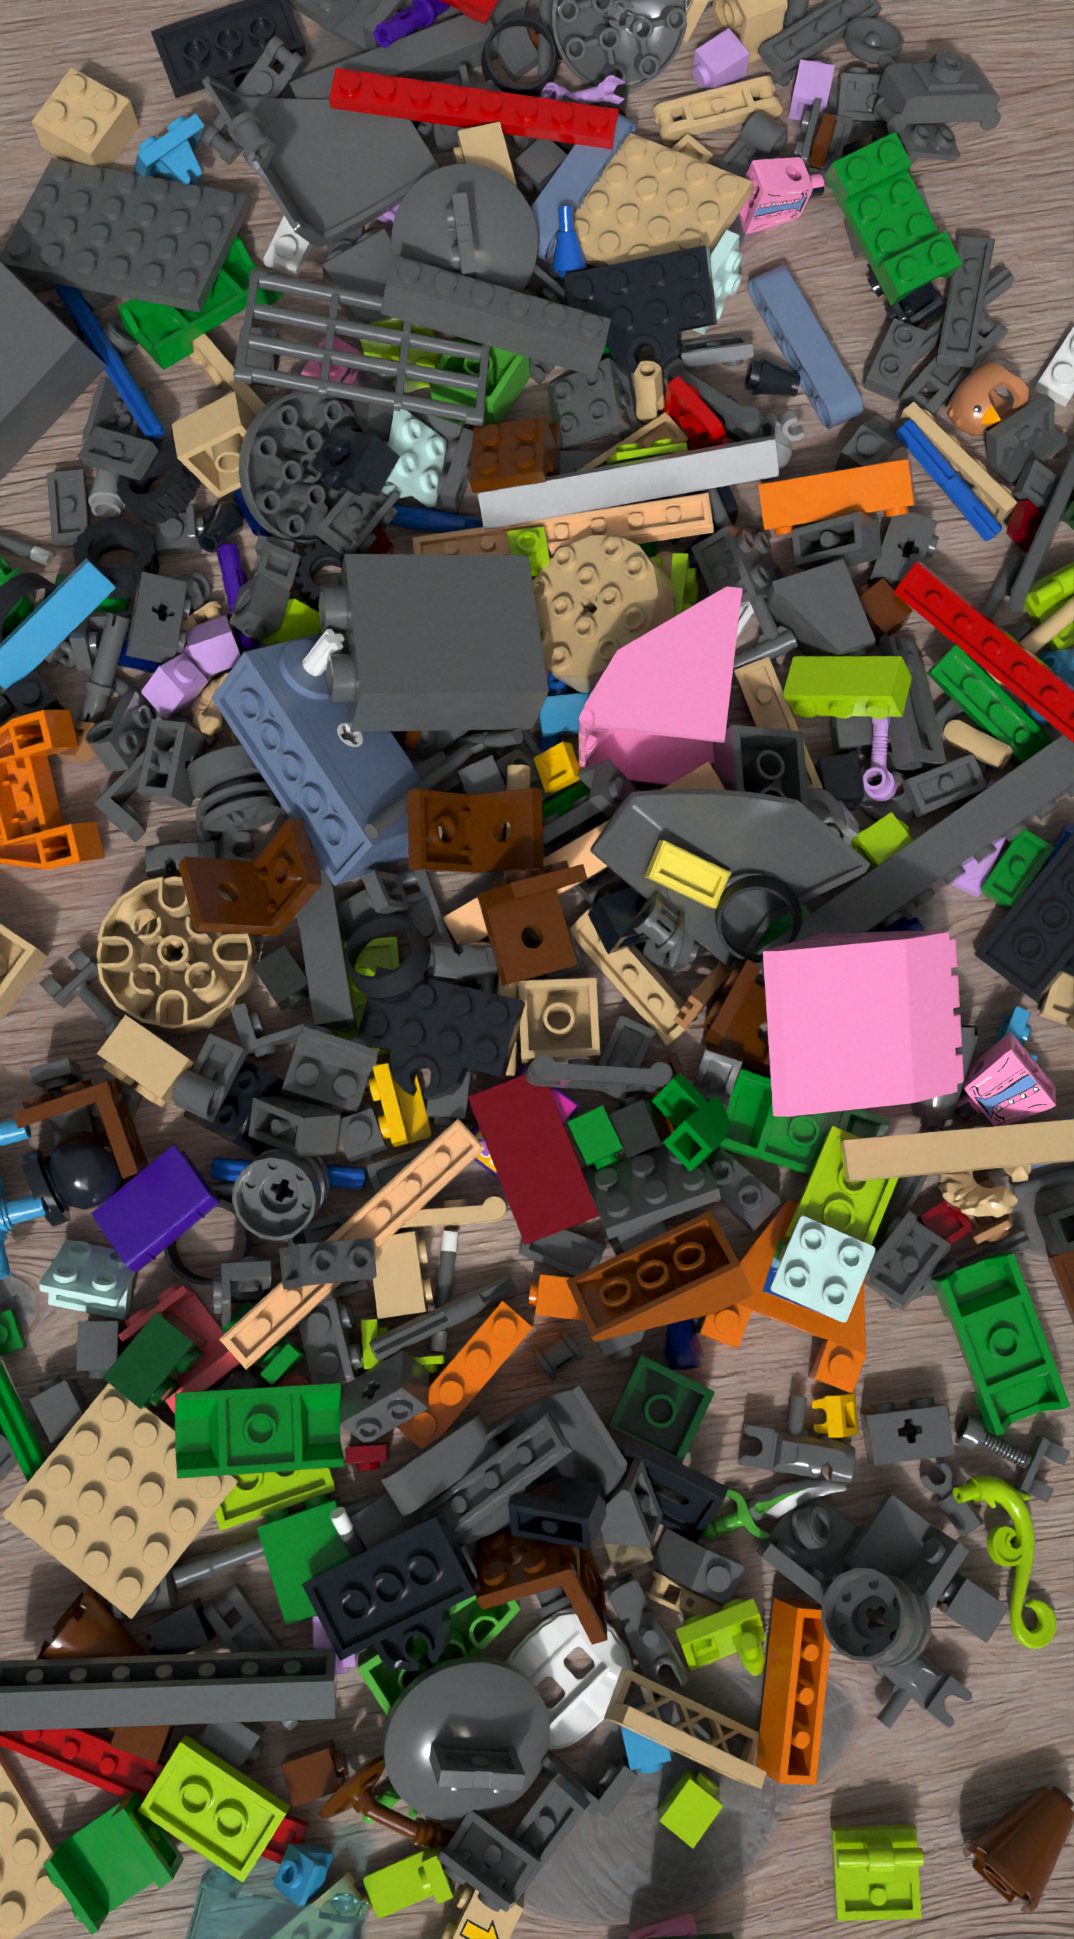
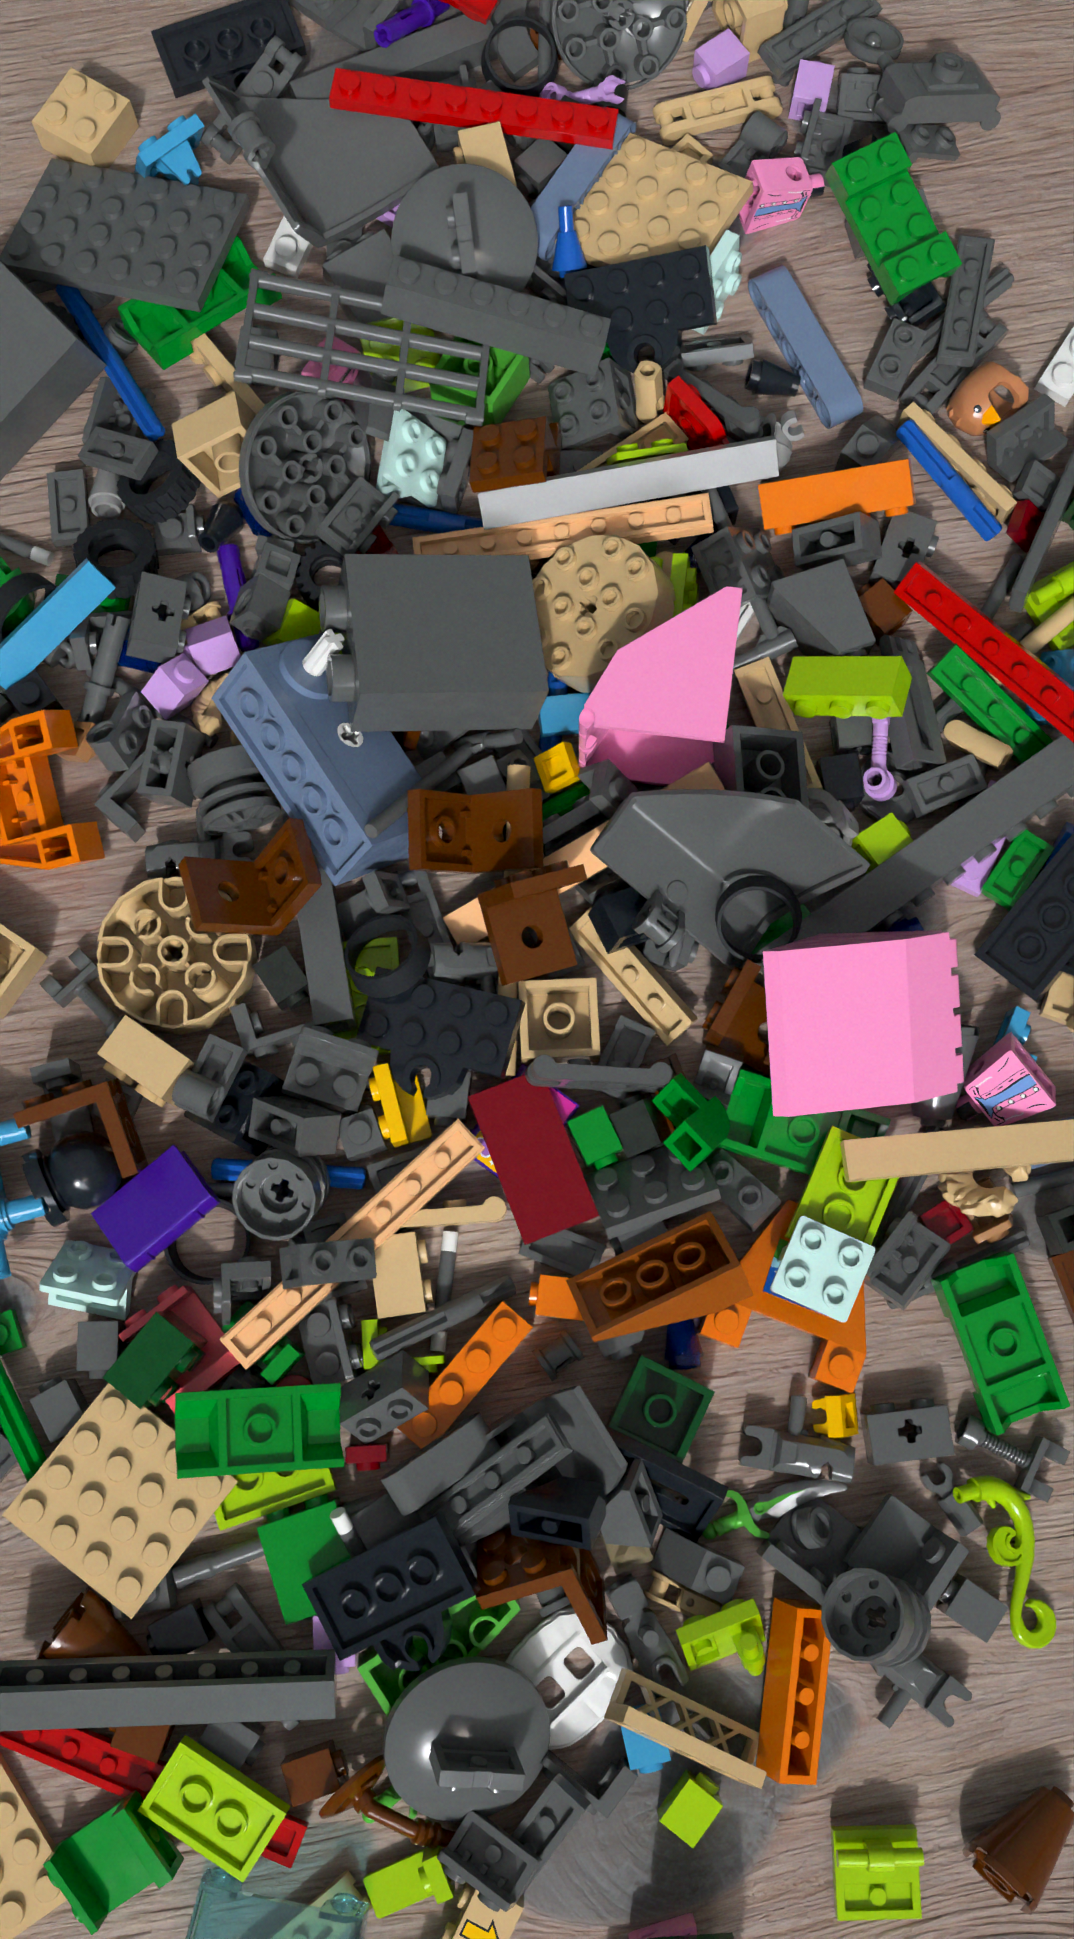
dark azure bracket [273,1843,334,1905] -> none
black brick [311,427,400,496] -> none
lime bracket [507,527,550,580] -> none
light yellow tile [644,840,731,909] -> none
medium nougat tile [673,962,732,1030] -> none
reddish brown tile [809,113,837,169] -> none

